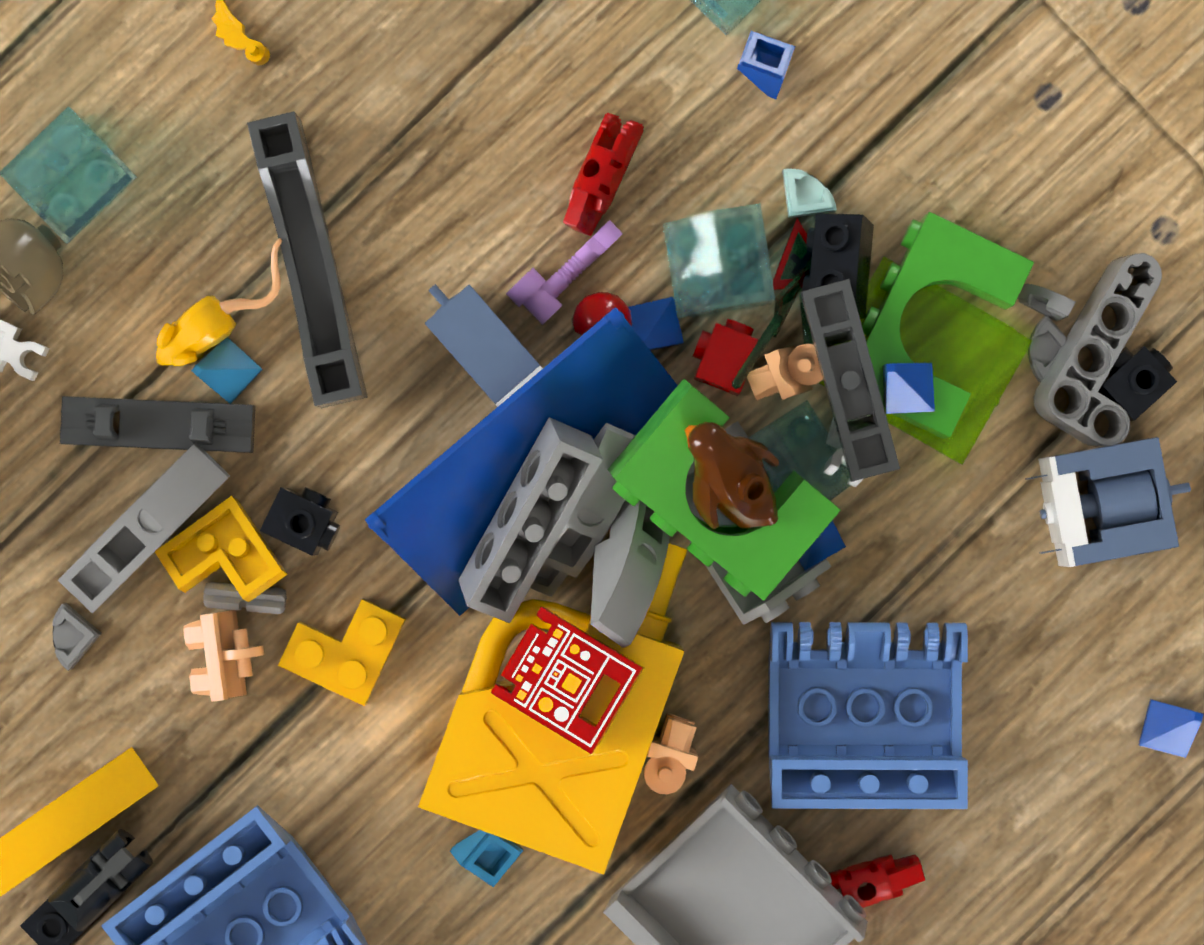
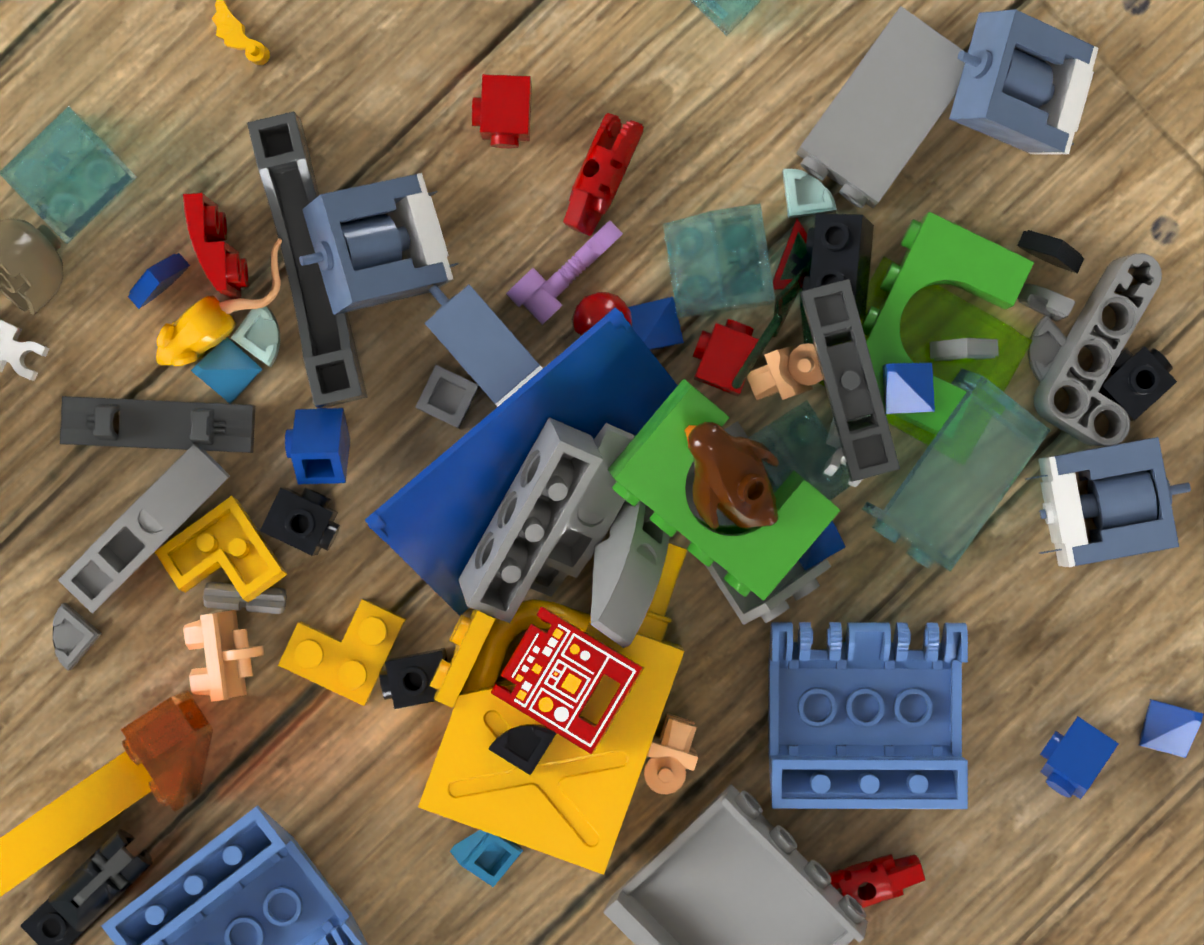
blue slope [737,30,796,99] -> none
none -> clear orange slope [121,690,213,812]
none -> blue tile [128,253,190,309]
none -> red slope [183,193,249,299]
none -> light aqua tile [231,306,280,367]
none -> blue brick [285,408,350,485]
none -> sand blue piece [299,173,459,315]
none -> black brick [379,648,448,709]
none -> light grey tile [415,365,480,428]
none -> yellow plate [430,610,495,708]
none -> red brick [472,74,532,149]
none -> black tile [488,724,557,775]
none -> light grey panel [796,6,965,208]
none -> clear light blue panel [862,368,1050,572]
none -> light grey tile [930,338,999,361]
none -> sand blue piece [949,9,1098,154]
none -> black tile [1017,230,1084,274]
none -> blue brick [1040,716,1119,800]

